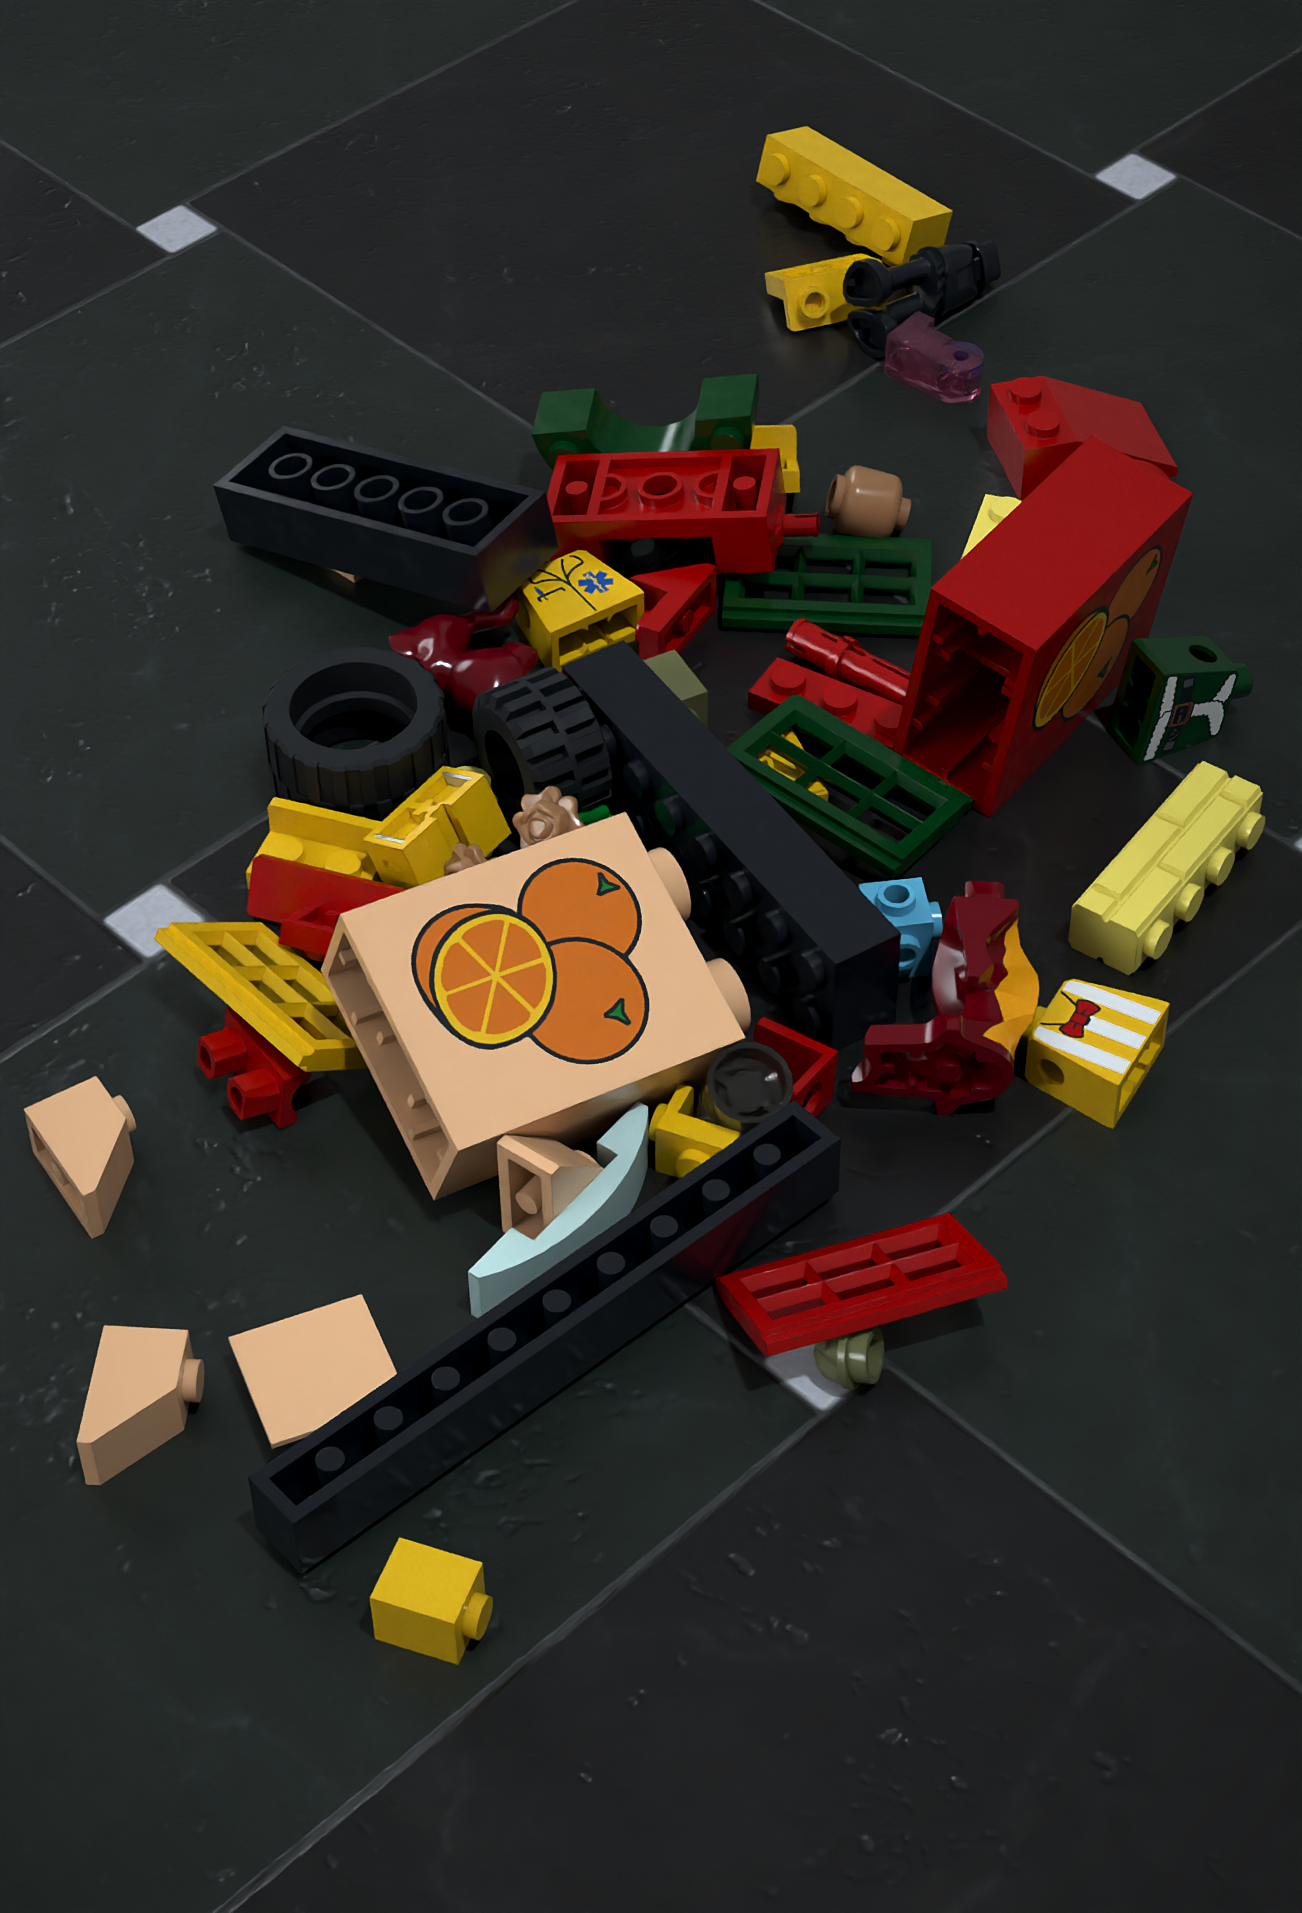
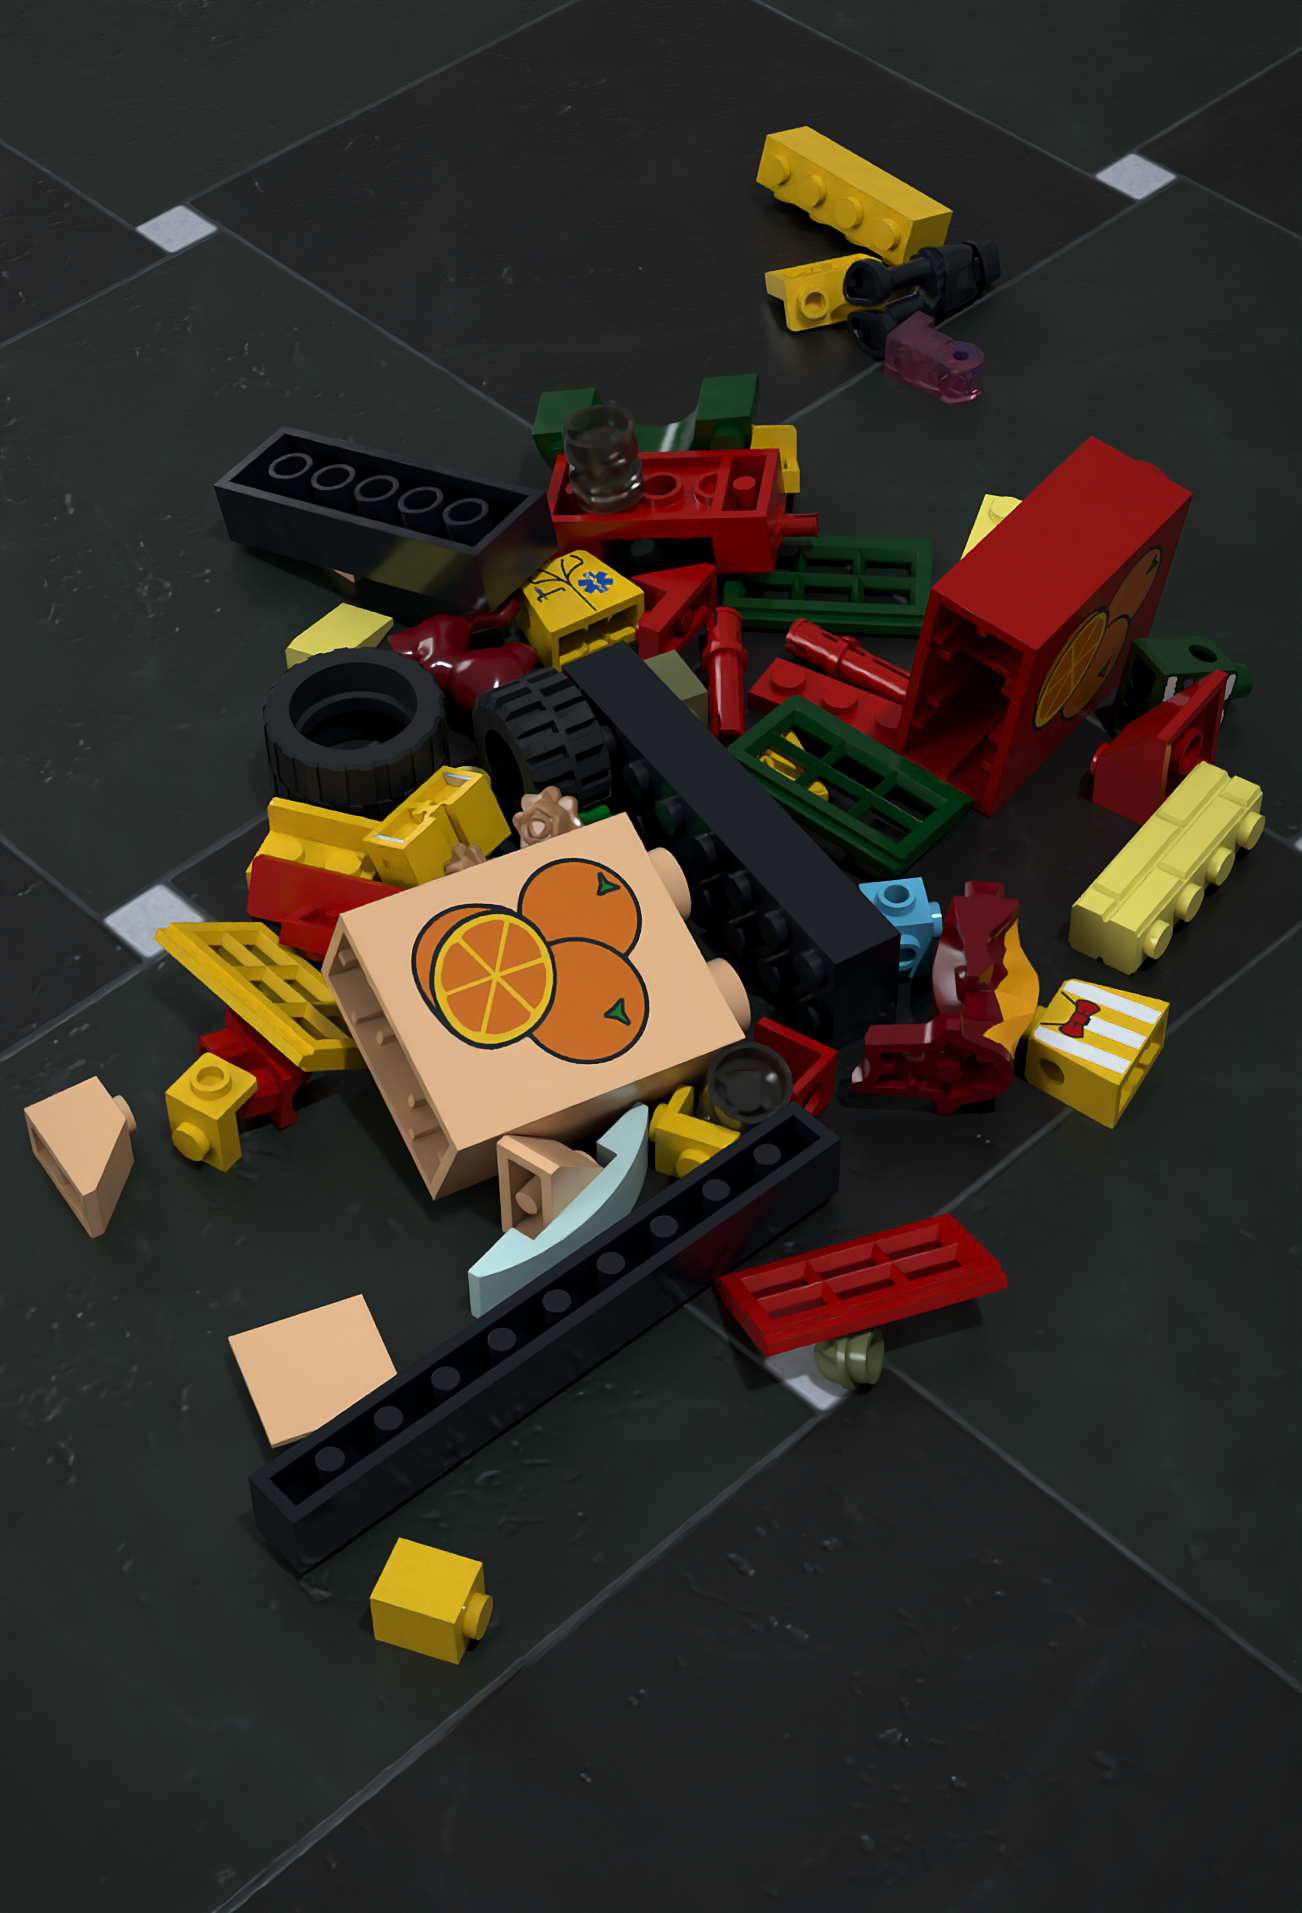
light nougat slope [77,1325,205,1485] -> none
medium nougat head [825,465,911,538] -> none
red slope [986,376,1178,501] -> none
none -> yellow bracket [164,1053,258,1173]
none -> light yellow slope [285,603,394,670]
none -> clear smoke wheel [561,404,646,514]
none -> red pin [702,607,748,748]
none -> red slope [1090,669,1228,826]

